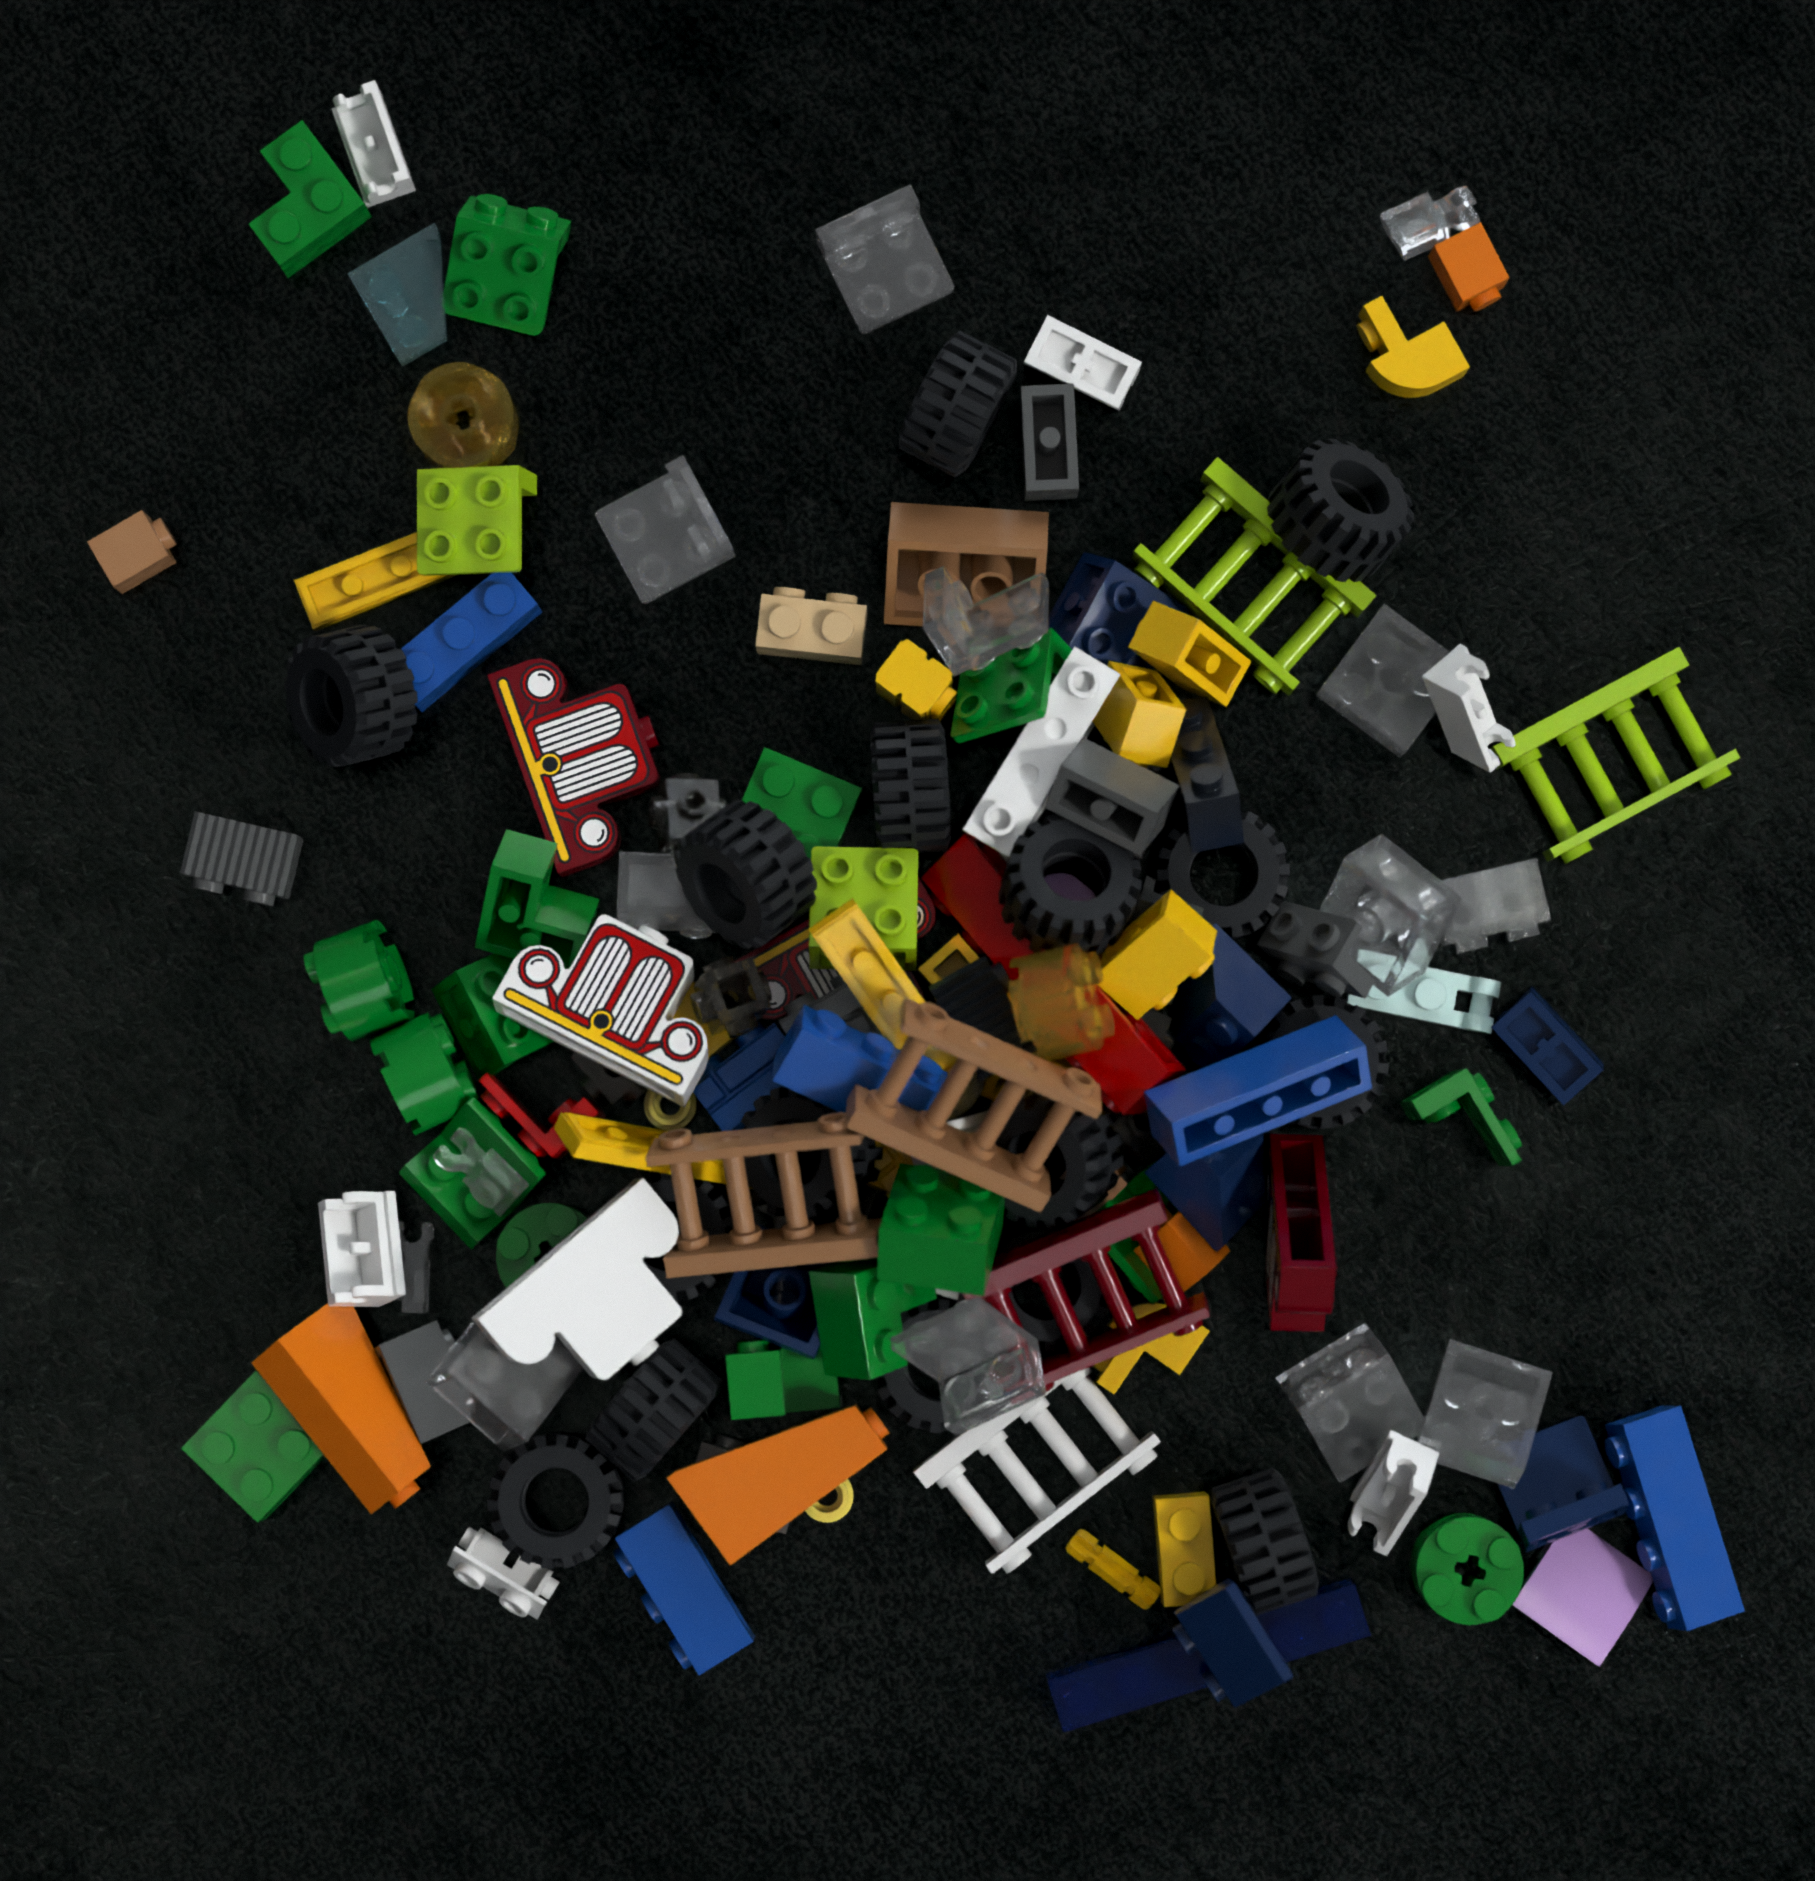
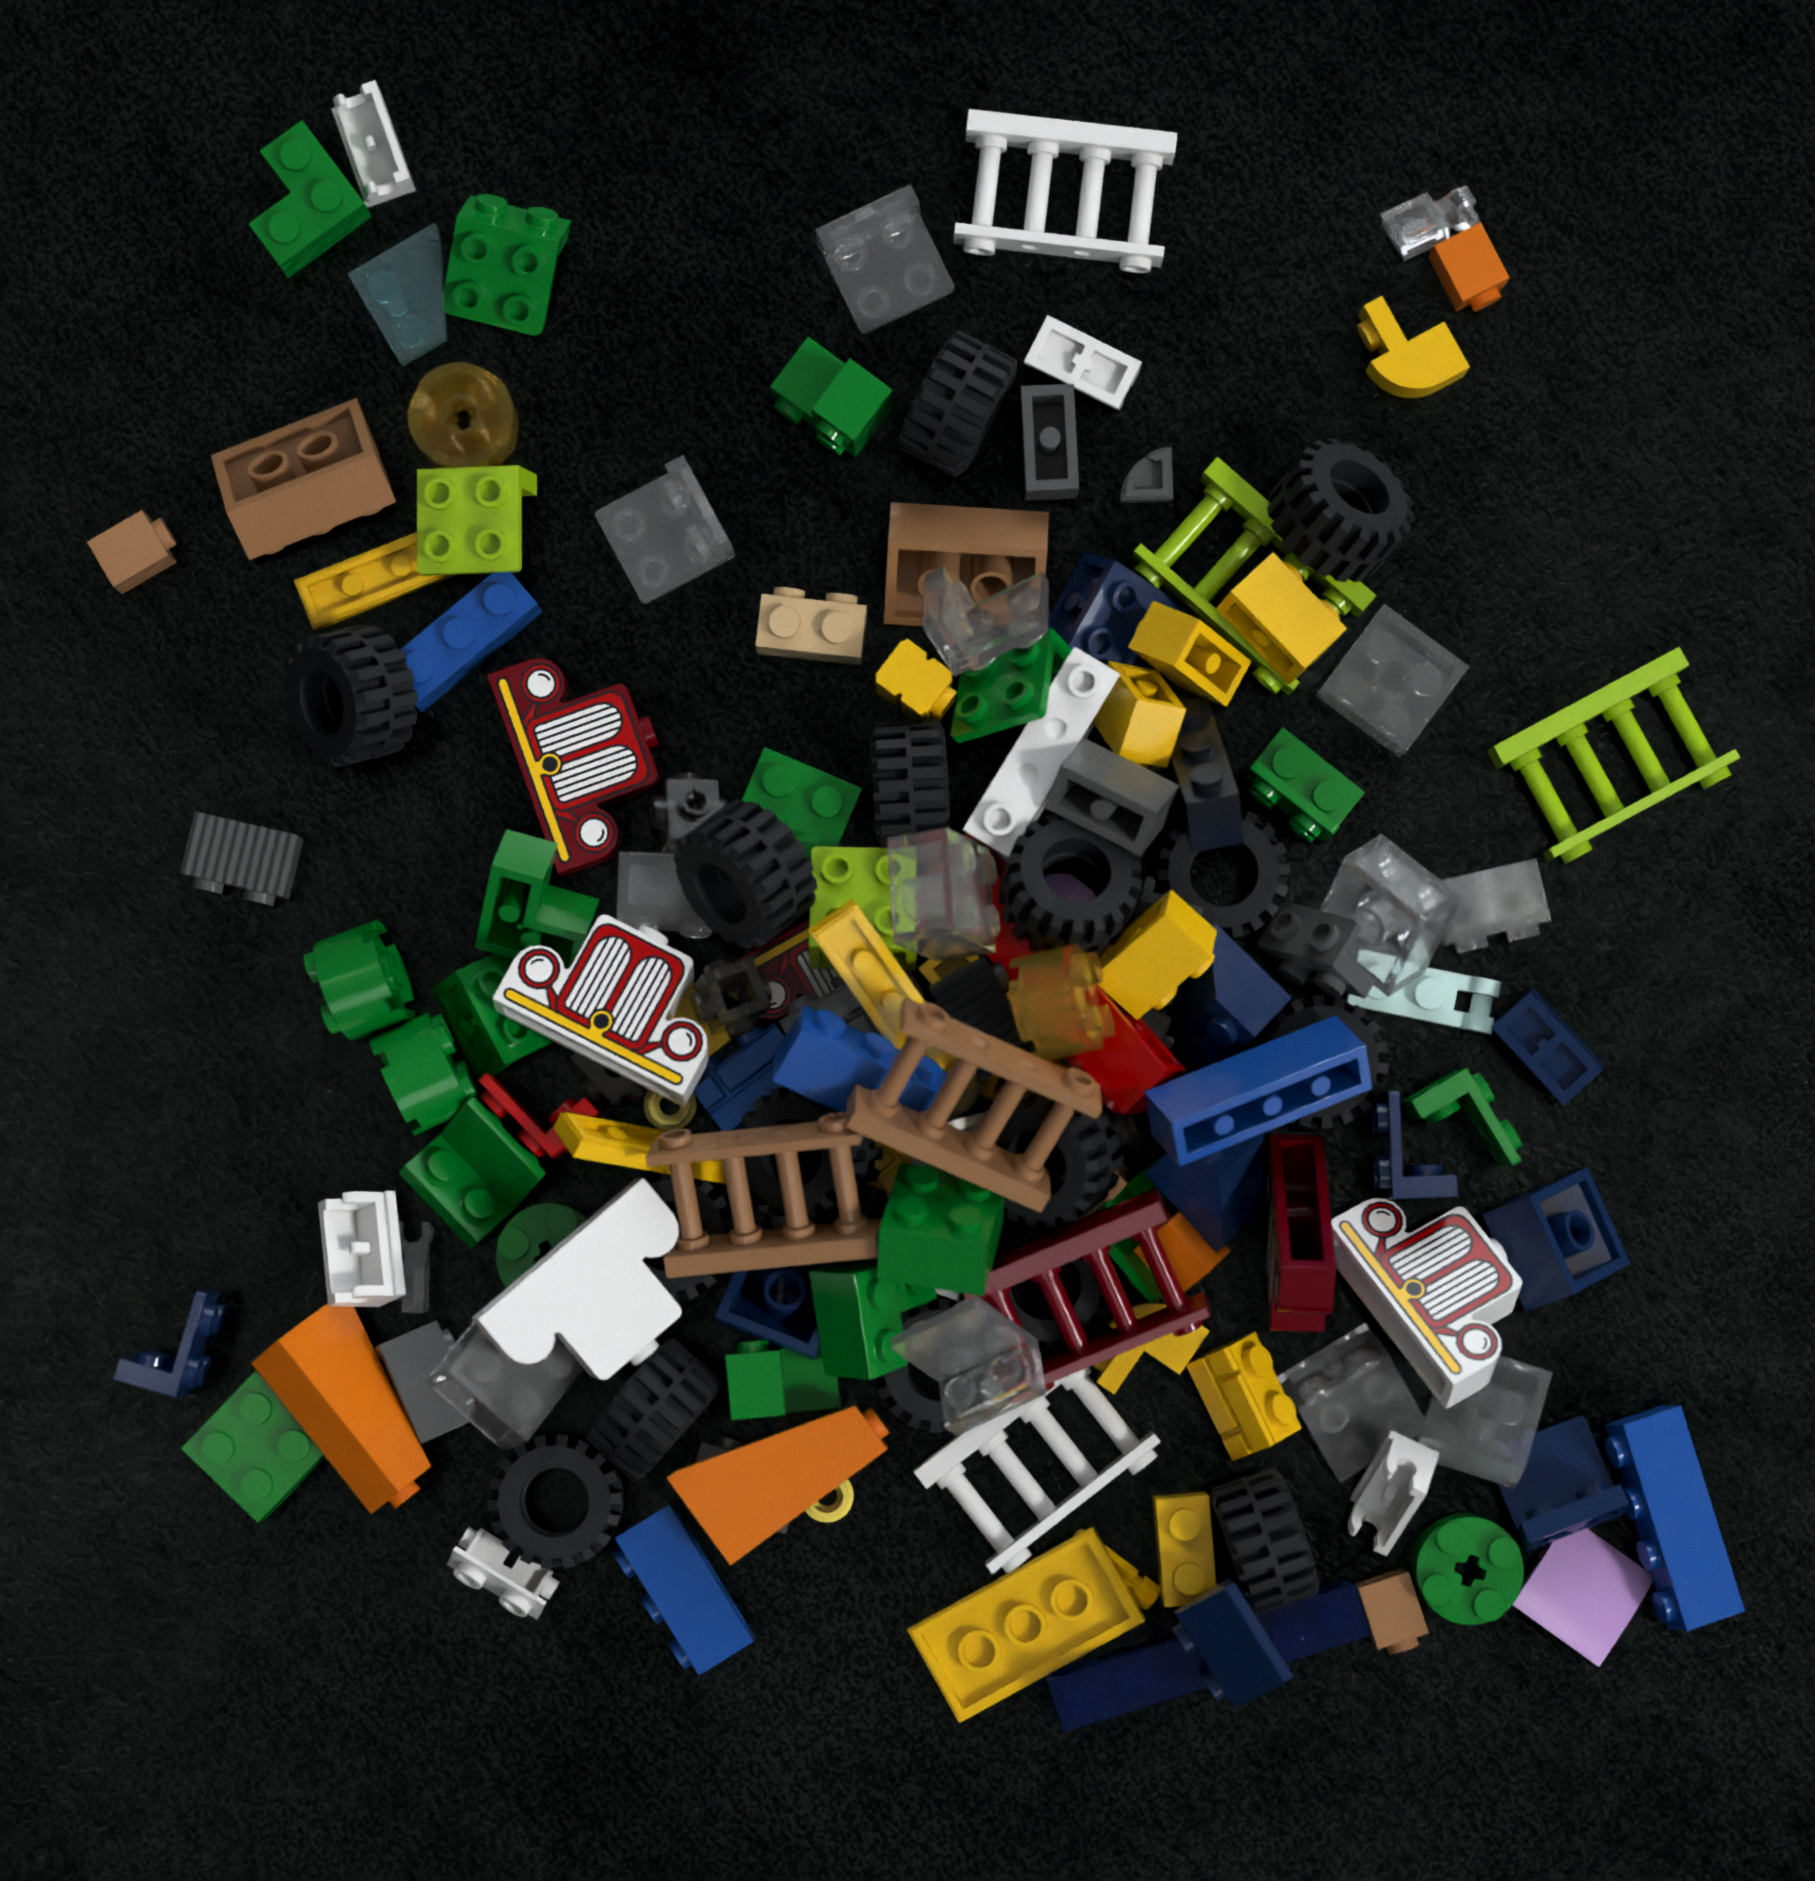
clear plate [433,1127,530,1217] -> none
white hinge [1422,644,1516,773] -> none
none -> dark blue bracket [114,1289,226,1397]
none -> medium nougat slope [211,398,396,560]
none -> green brick [770,337,893,458]
none -> clear brick [887,828,1000,962]
none -> yellow tile [907,1526,1145,1723]
none -> white fence [954,109,1178,273]
none -> dark grey tile [1120,447,1173,503]
none -> yellow brick [1186,1332,1302,1461]
none -> yellow brick [1216,552,1347,685]
none -> green bracket [1242,727,1365,843]
none -> brick [1331,1198,1522,1410]
none -> medium nougat brick [1353,1568,1429,1654]
none -> dark blue bracket [1369,1091,1458,1200]
none -> dark blue slope [1482,1167,1630,1312]

